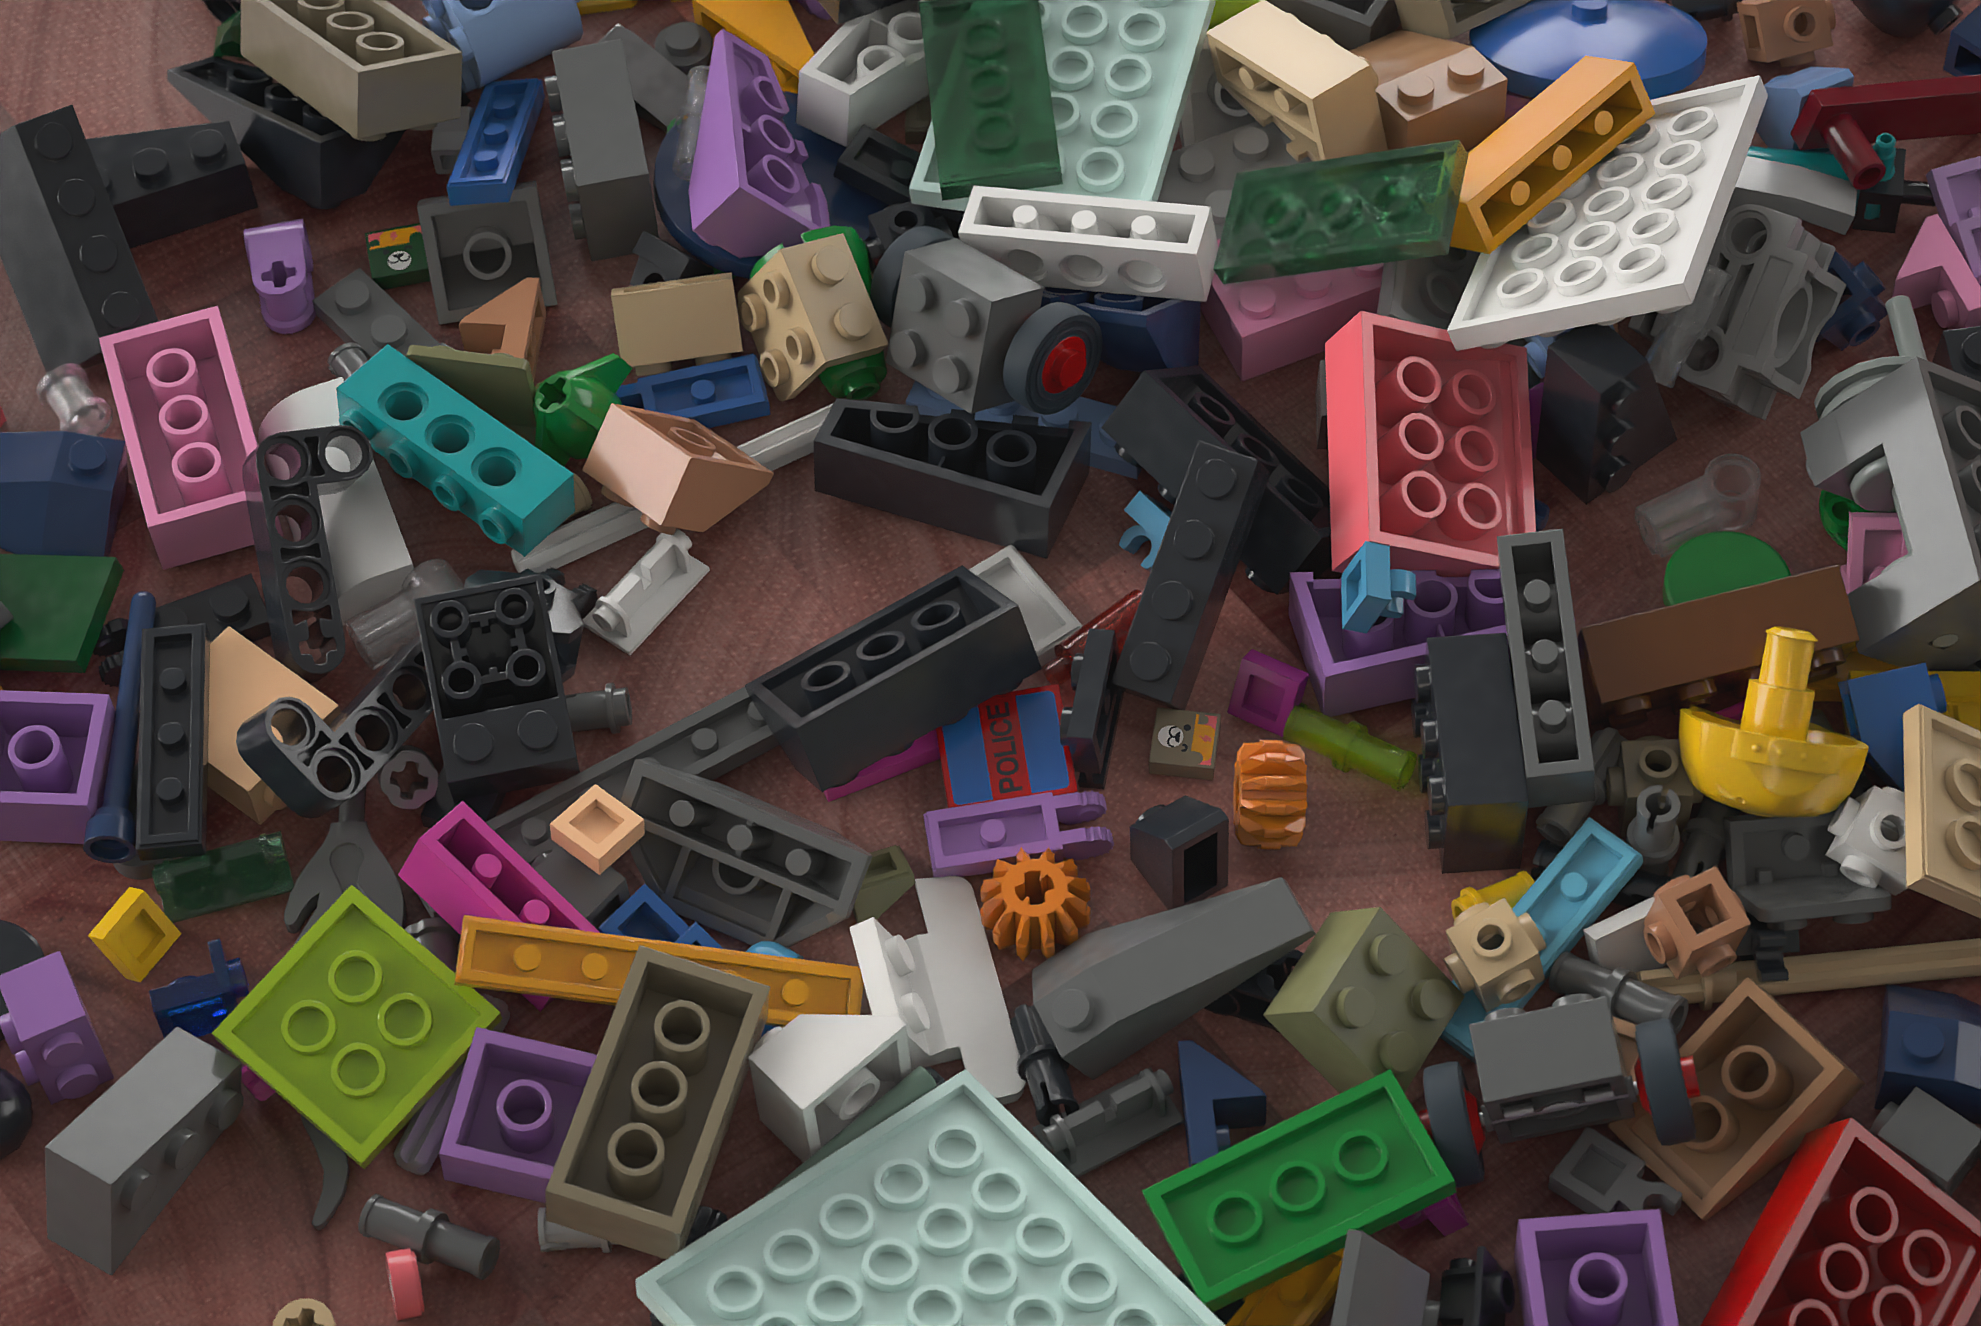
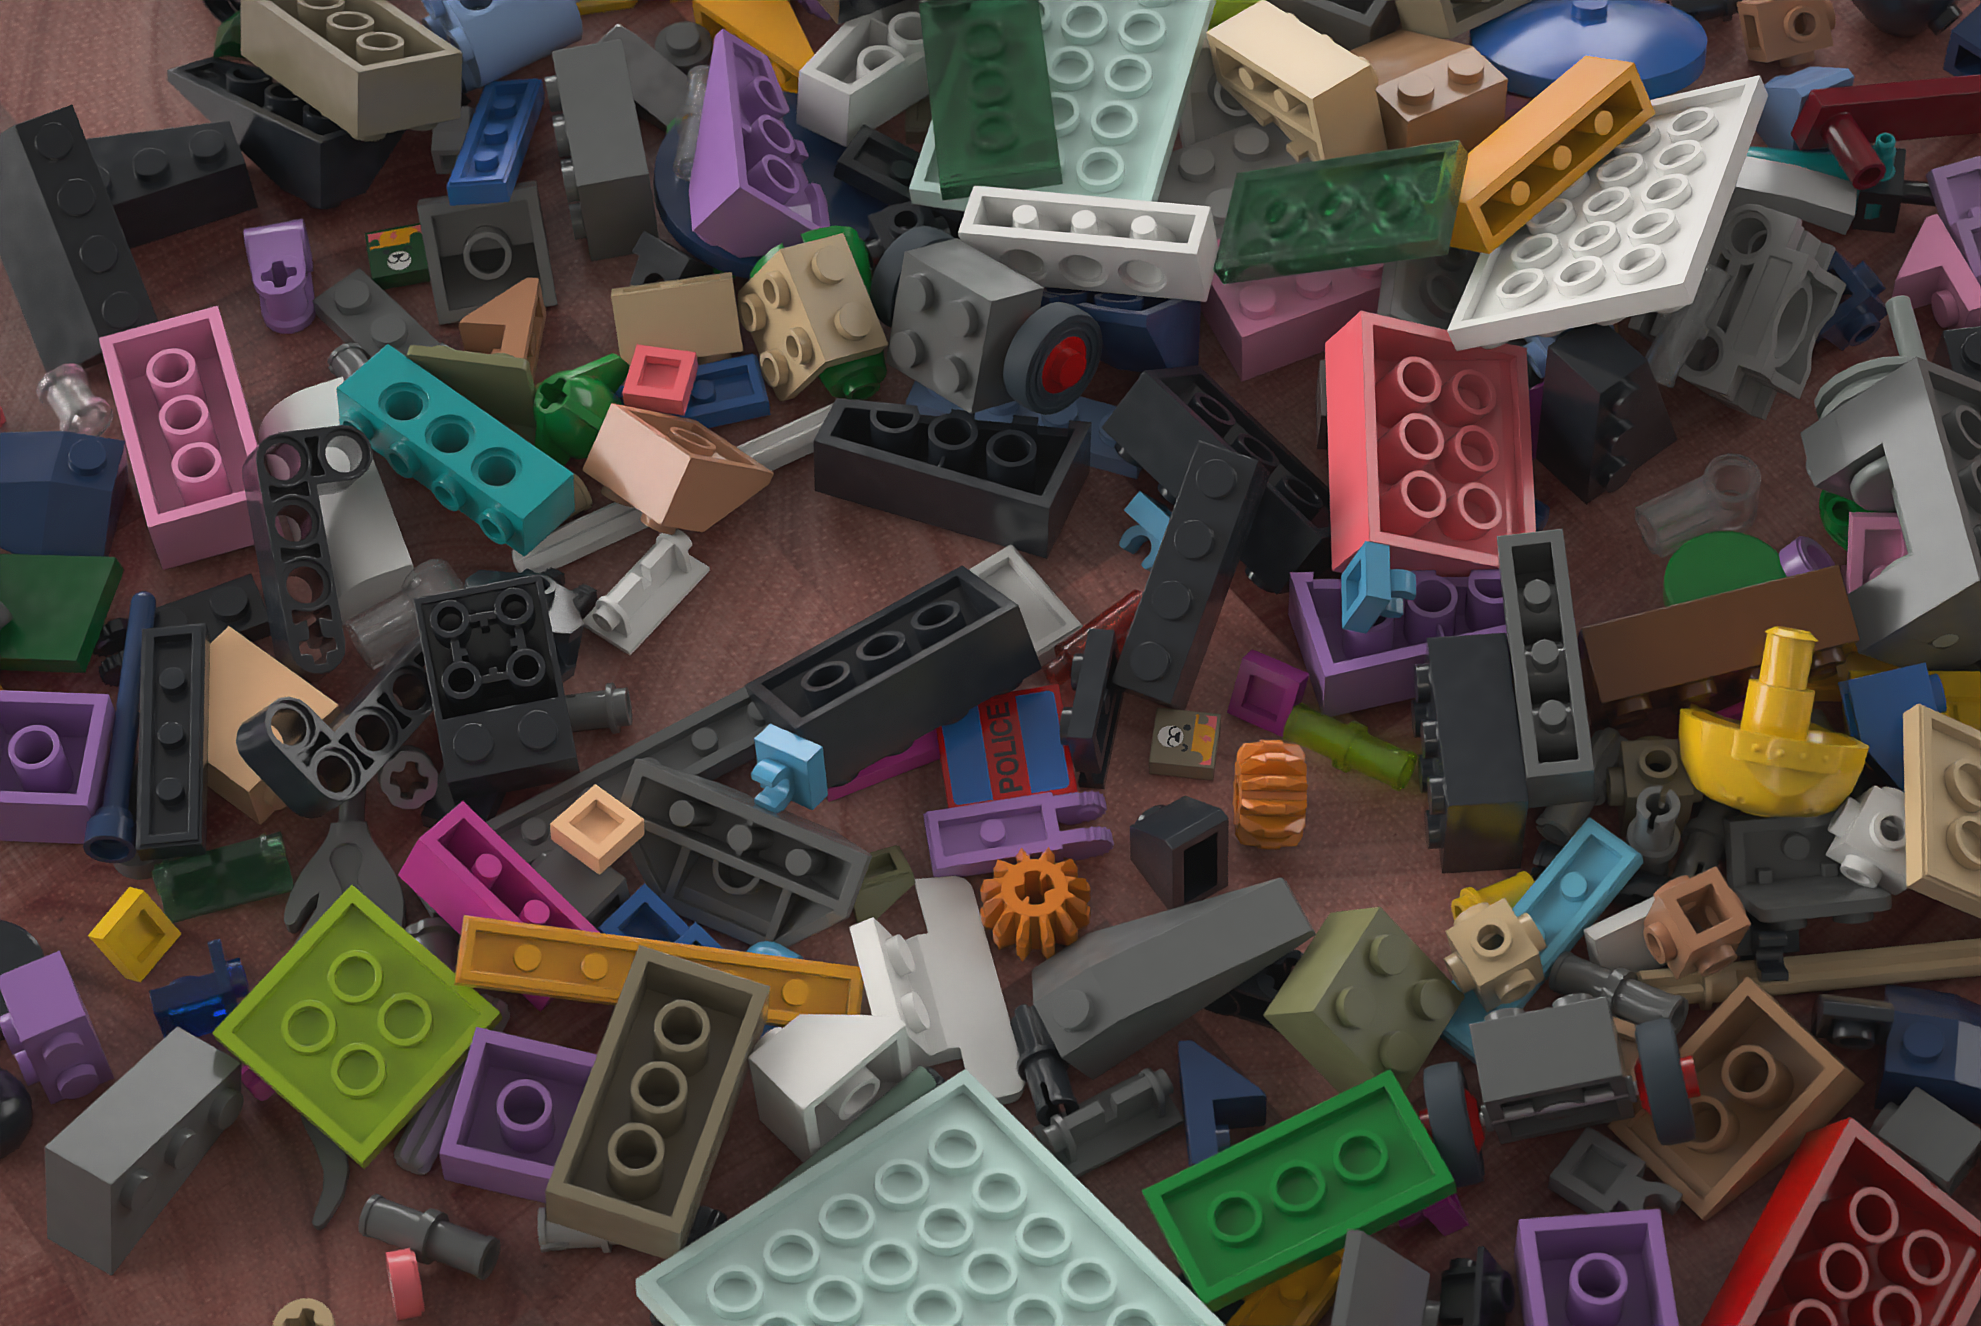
none -> coral plate [622,344,699,416]
none -> dark azure tile [751,724,828,814]
none -> medium lavender tile [1779,536,1835,577]
none -> black slope [1810,994,1894,1050]

